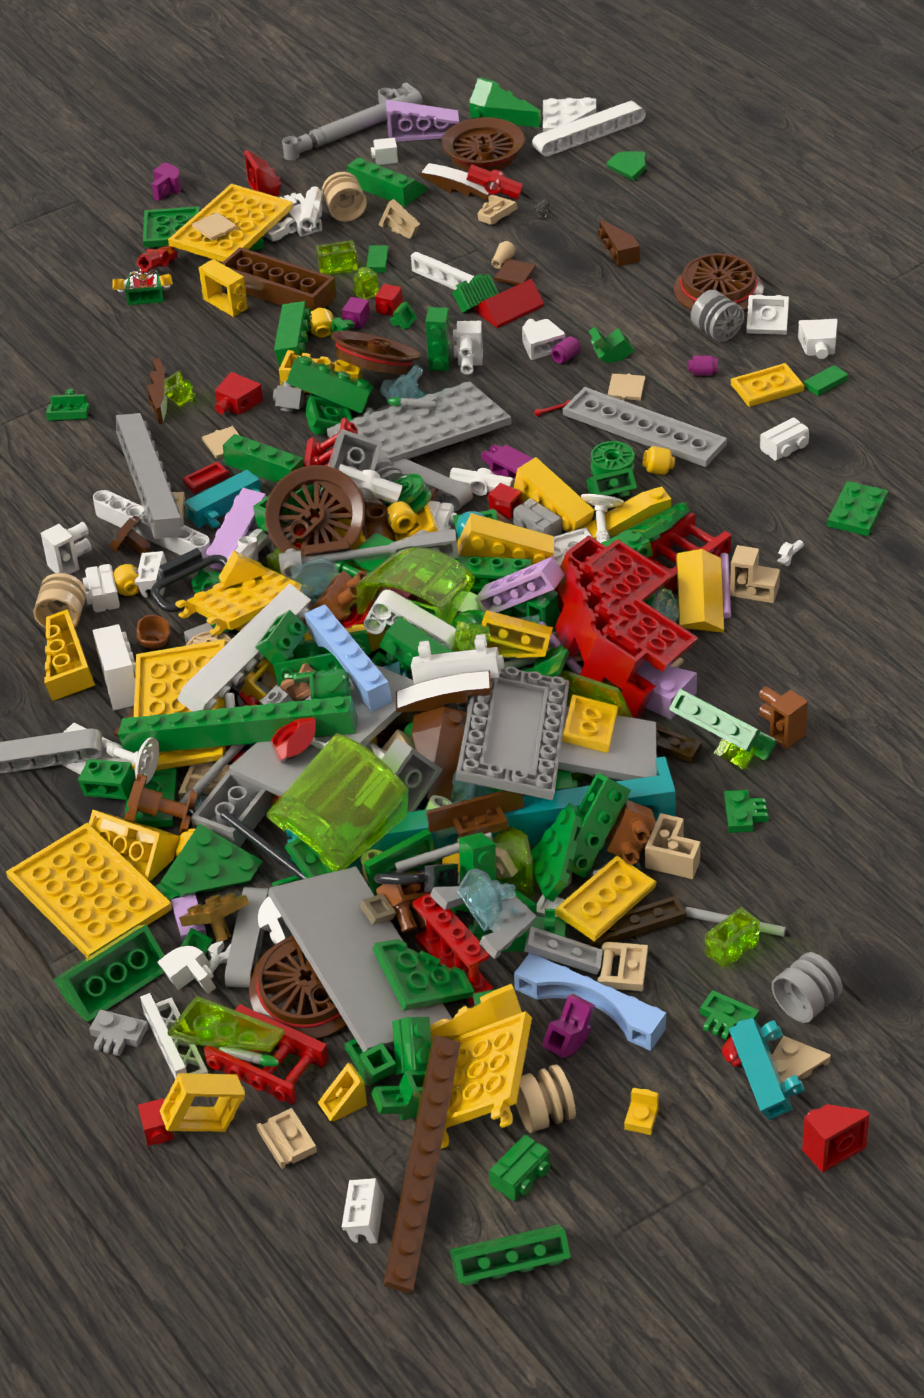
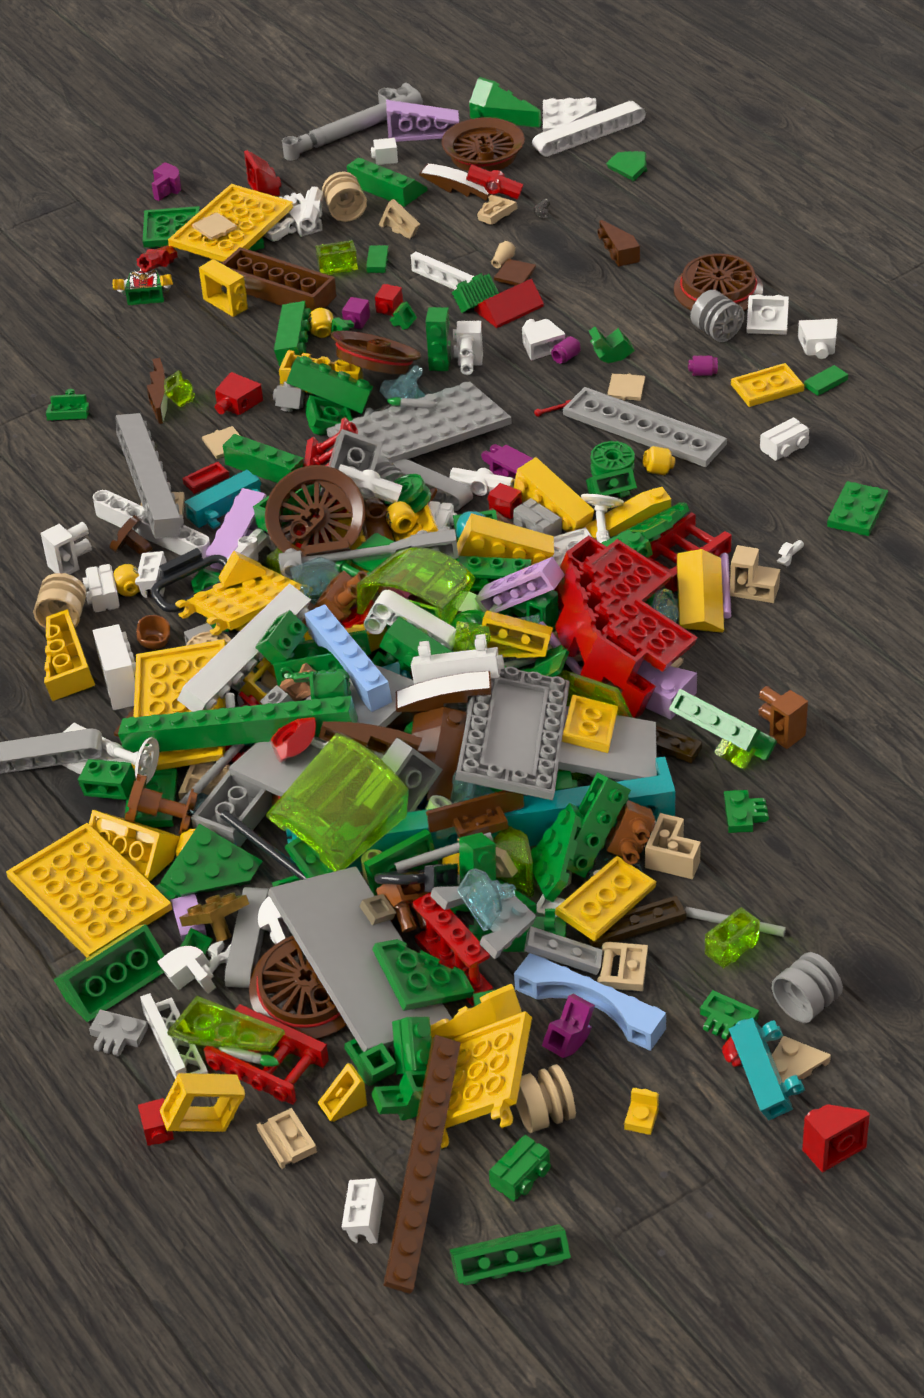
clear neon green brick [352,267,379,300] -> none
none -> reddish brown slope [319,722,423,756]

